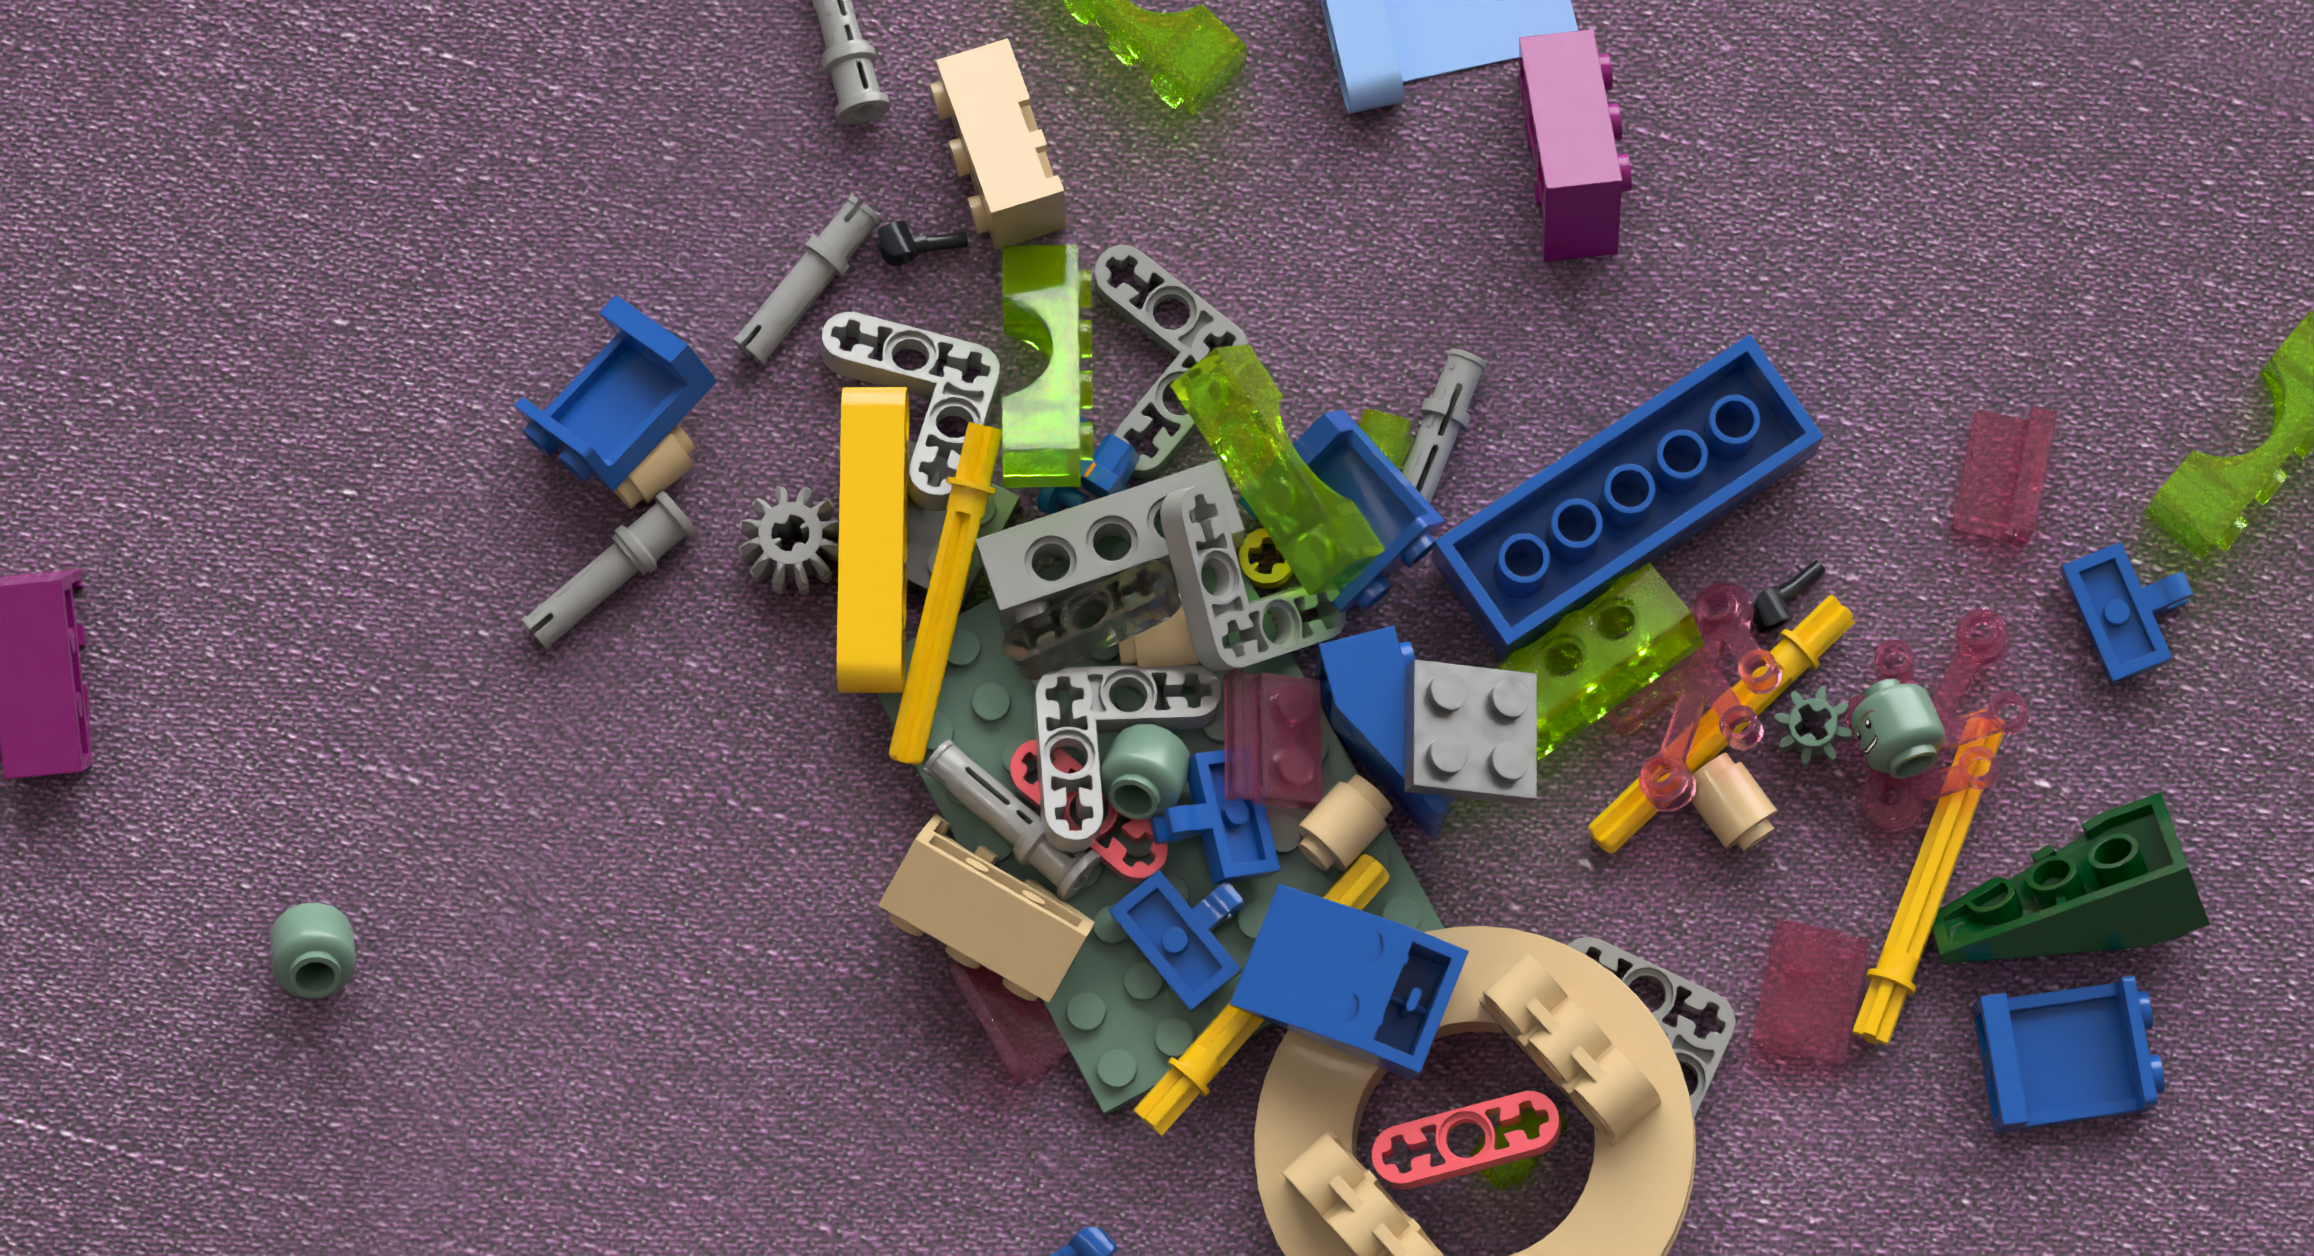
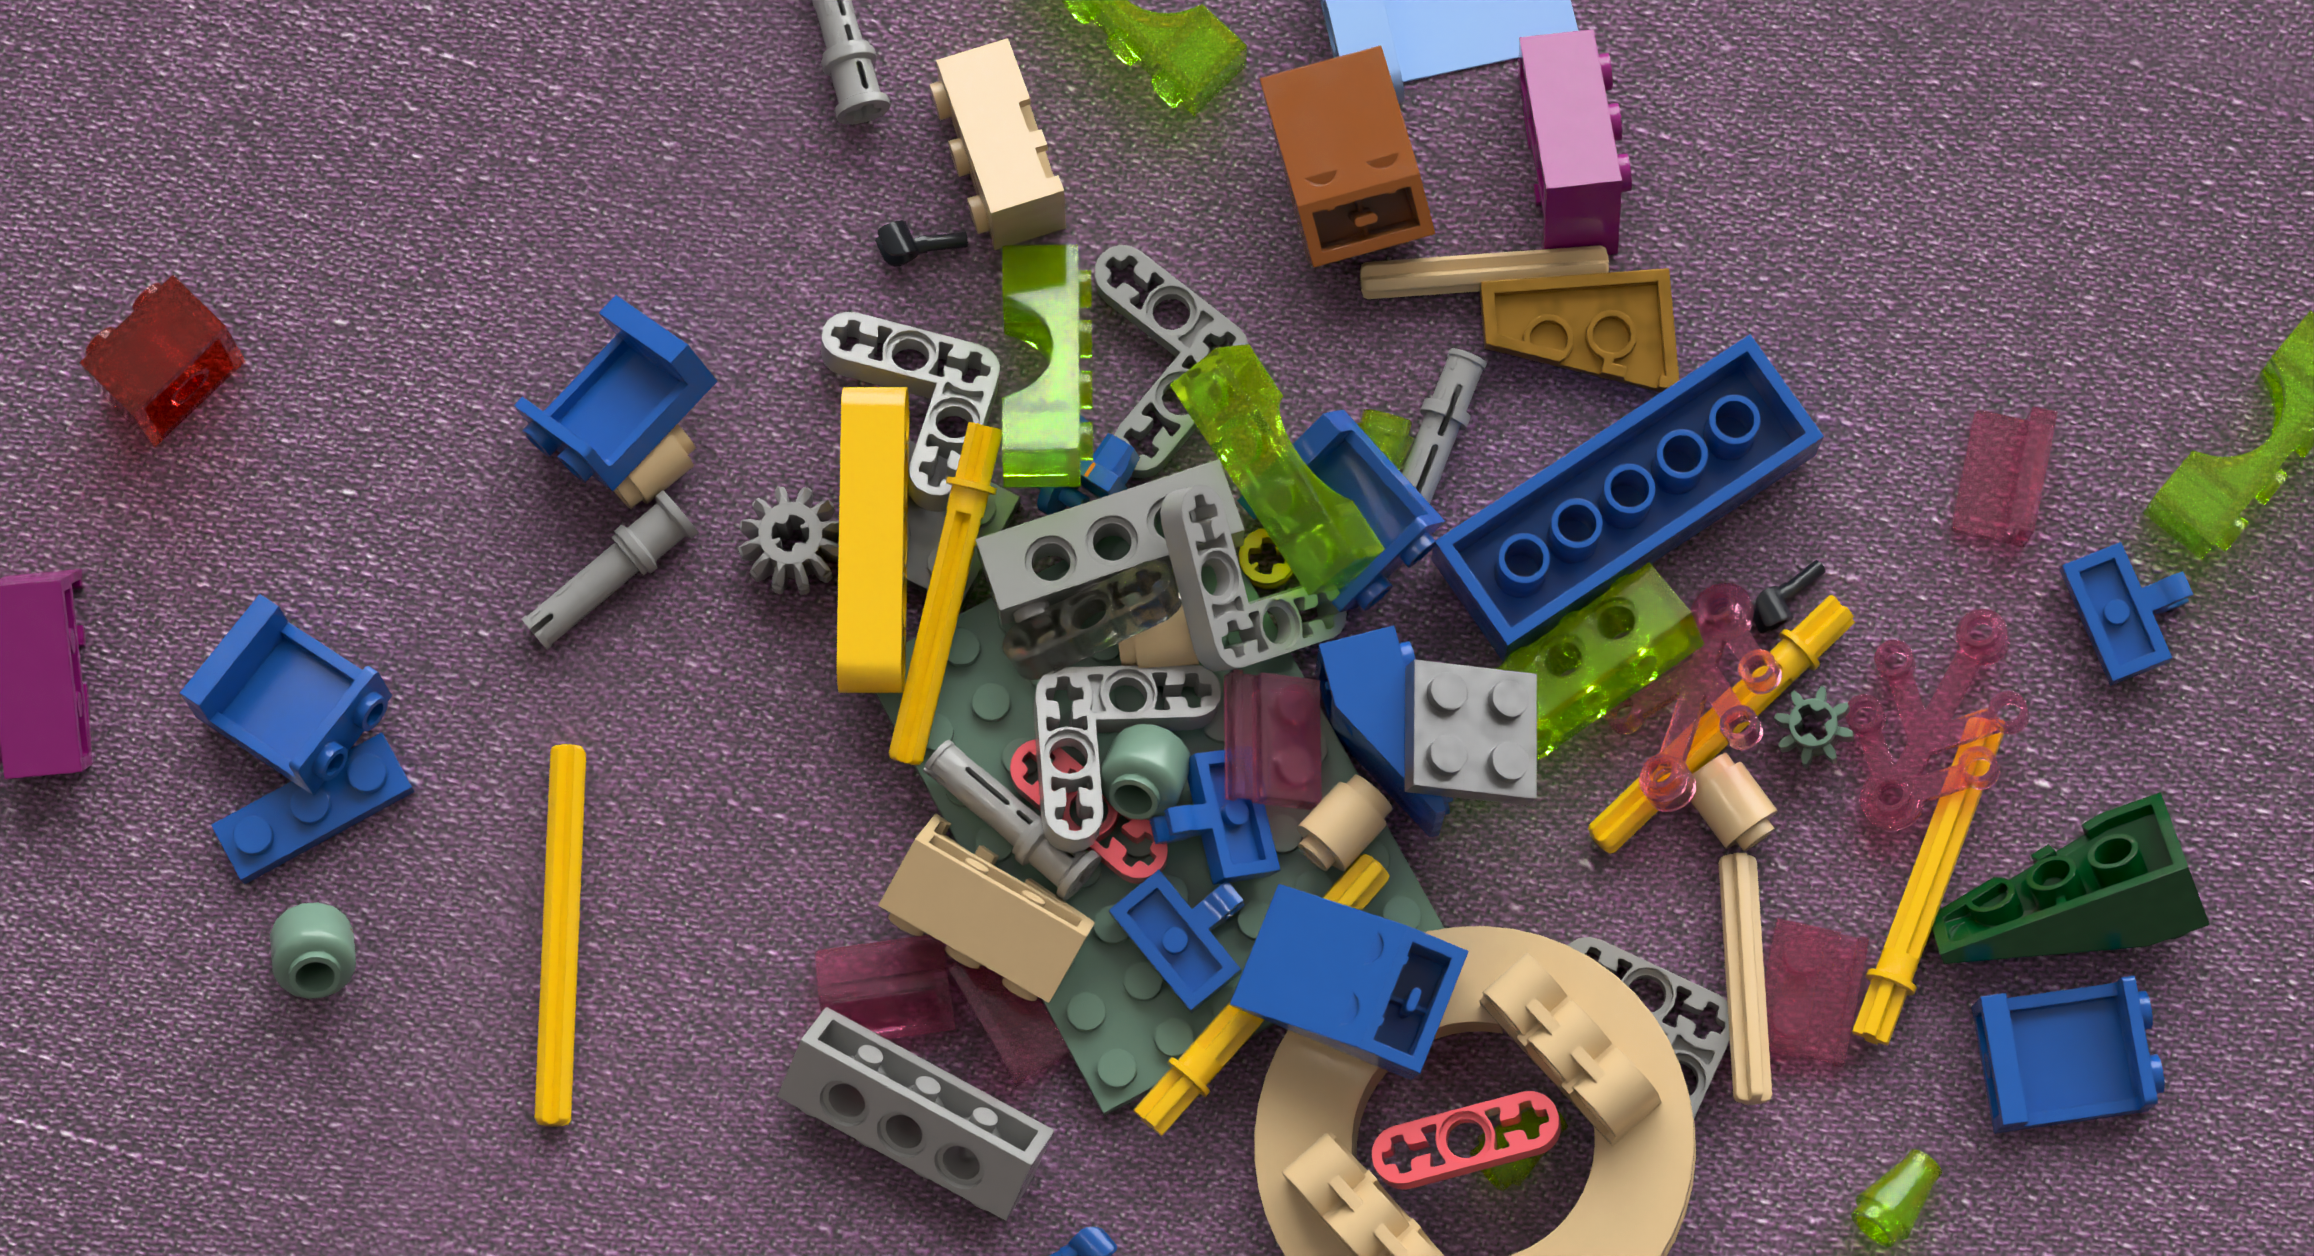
light grey pin [732,195,882,366] -> none
sand green head [1851,679,1946,779] -> none
none -> clear red brick [79,275,246,448]
none -> blue panel [180,594,392,795]
none -> blue plate [211,732,415,885]
none -> yellow axle [534,744,586,1127]
none -> light grey brick [777,1007,1055,1221]
none -> clear pink panel [815,935,955,1039]
none -> dark orange slope [1259,45,1436,268]
none -> tan axle [1360,245,1609,299]
none -> pearl gold wing [1479,268,1679,392]
none -> tan axle [1719,853,1772,1105]
none -> clear neon green cone [1851,1149,1942,1247]

